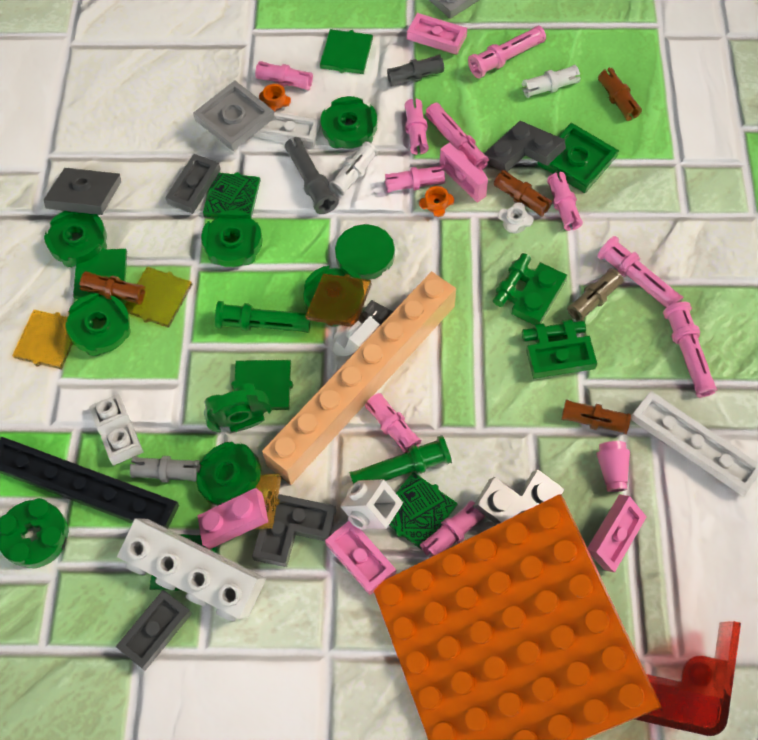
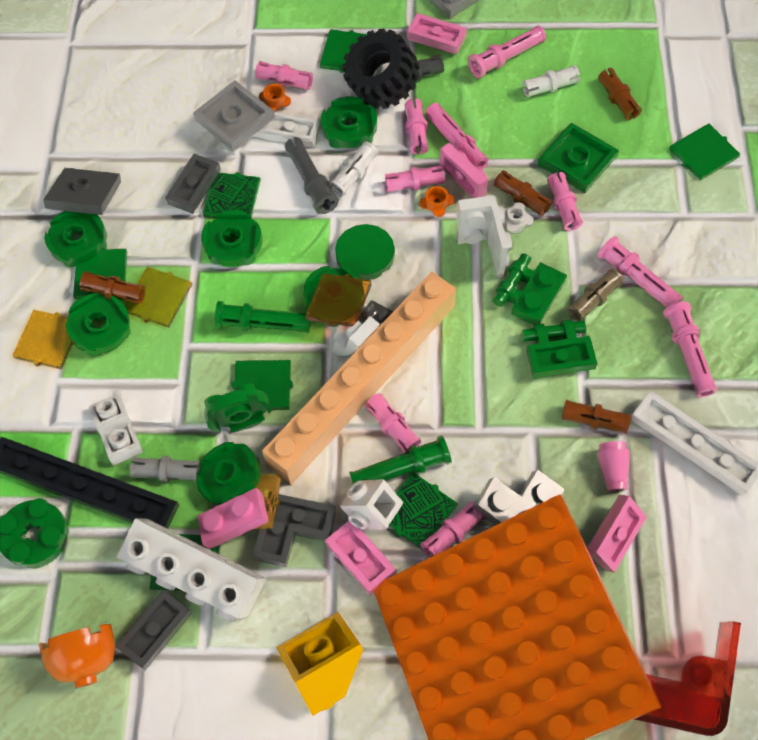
dark grey plate [484,121,566,172] -> none
none -> orange cylinder [39,624,115,689]
none -> yellow slope [276,612,363,716]
none -> black tyre [342,28,420,109]
none -> white bracket [455,195,512,279]
none -> green piece [670,123,740,181]

